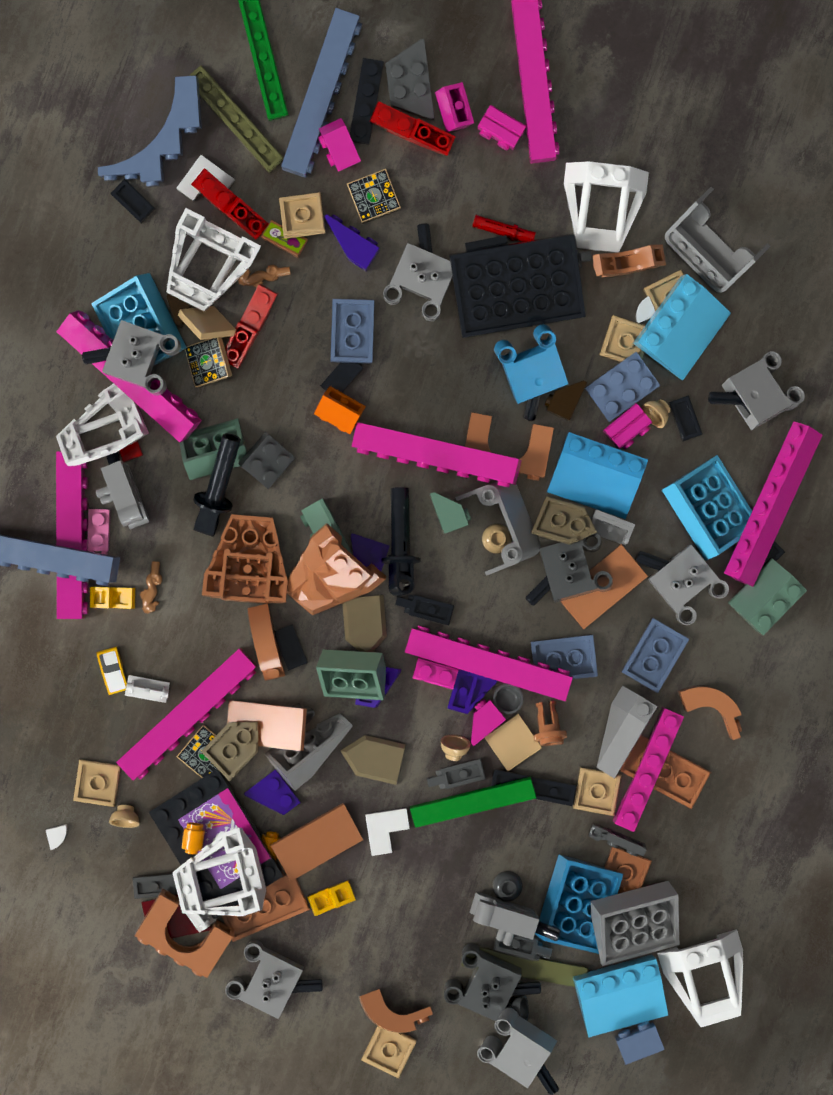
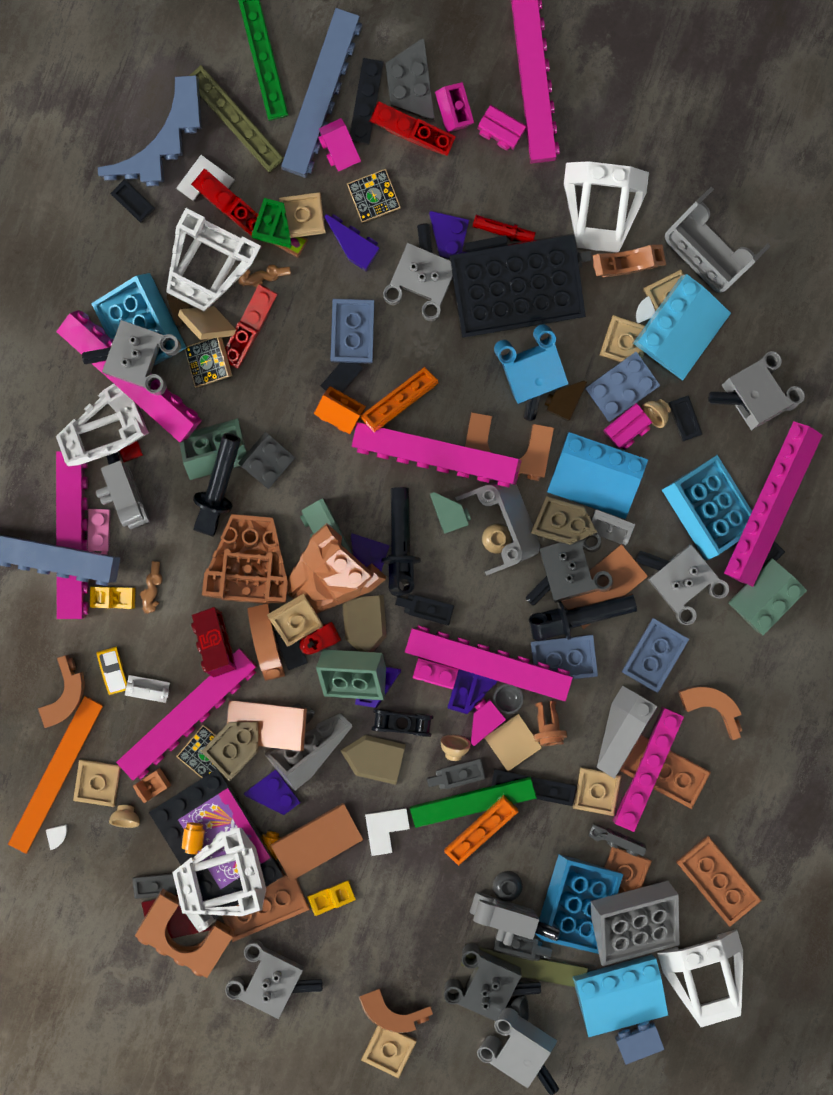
none -> orange tile [8,696,104,854]
none -> nougat arch [38,655,85,728]
none -> nougat bracket [133,768,171,803]
none -> dark red brick [191,607,236,677]
none -> green wing [252,198,292,248]
none -> tan tile [267,594,324,647]
none -> red piece [299,622,341,655]
none -> orange tile [360,367,438,433]
none -> black piece [371,709,433,737]
none -> dark purple wing [429,211,469,259]
none -> orange tile [444,796,518,866]
none -> black piece [529,594,637,641]
none -> nougat tile [676,836,762,927]

